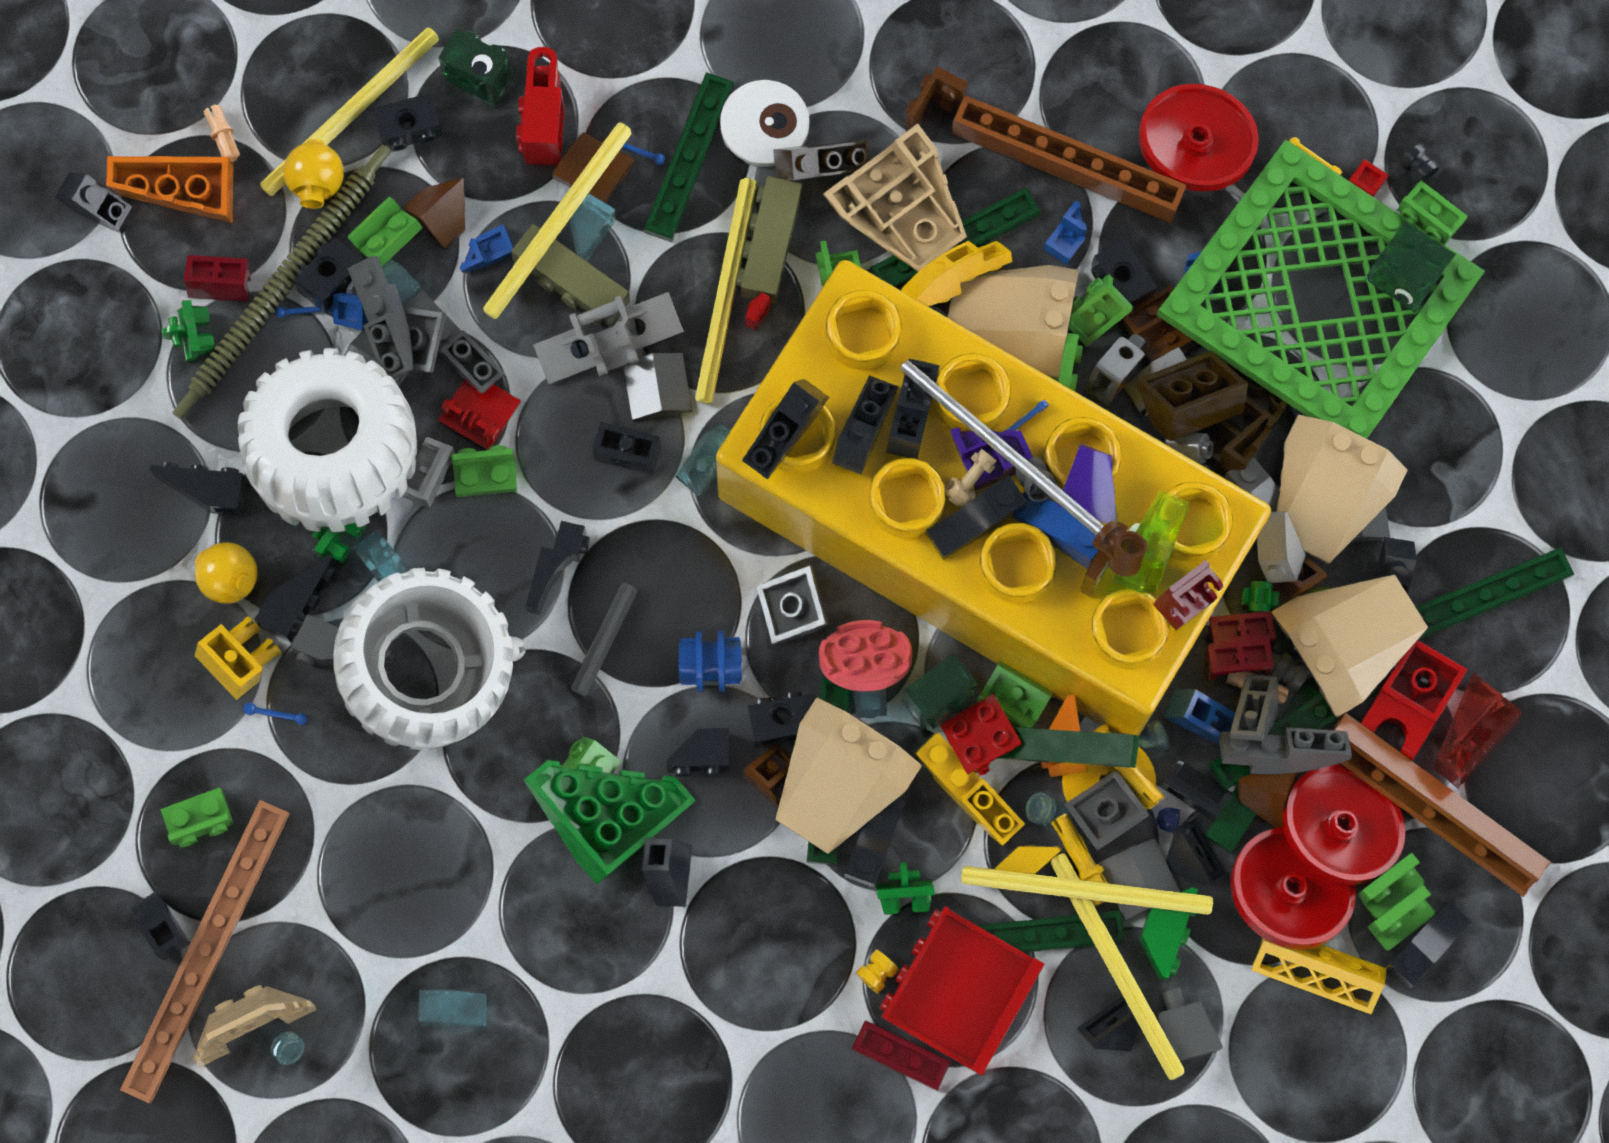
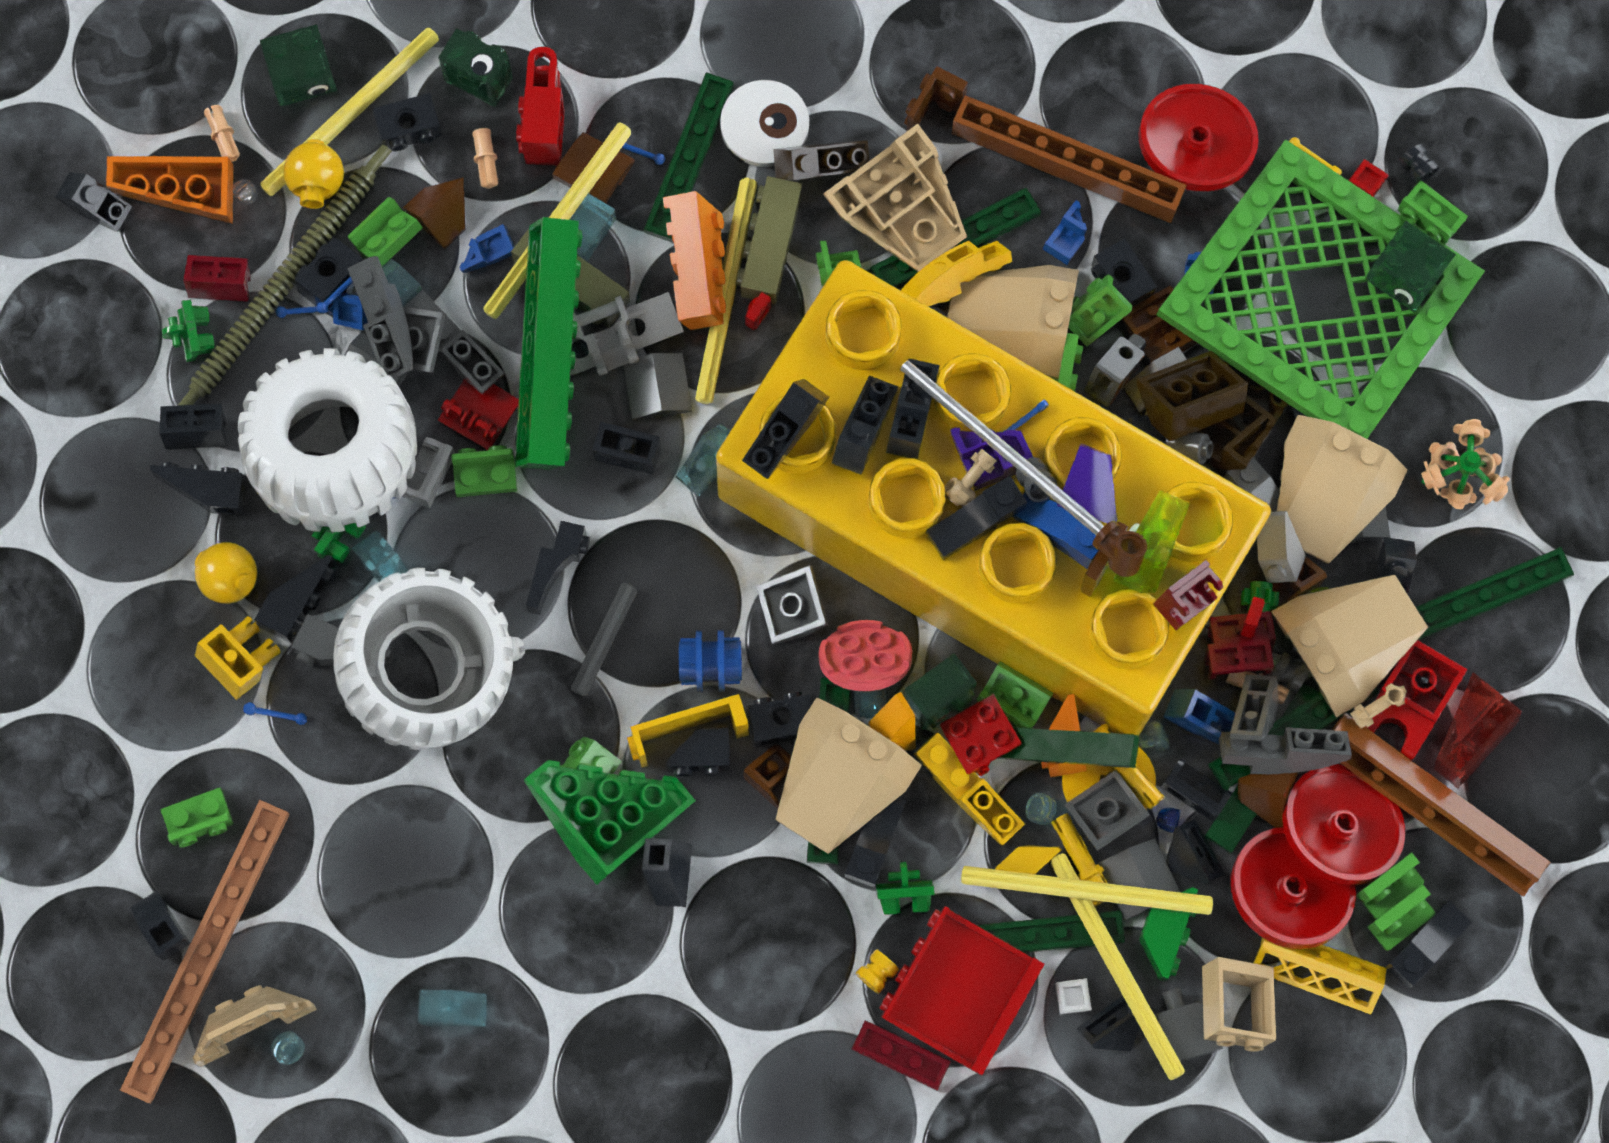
none -> black hinge [159,404,226,449]
none -> clear hinge [232,179,258,205]
none -> clear green brick [260,24,337,107]
none -> blue hinge [316,276,353,314]
none -> light nougat axle [472,128,498,189]
none -> green brick [515,217,583,470]
none -> yellow panel [627,694,749,768]
none -> orange wedge [663,191,726,330]
none -> light orange slope [868,692,916,751]
none -> white tile [1055,978,1092,1015]
none -> tan window [1202,957,1276,1052]
none -> red tile [1241,596,1265,639]
none -> tan bar [1350,683,1407,729]
none -> light nougat plant [1421,419,1510,509]

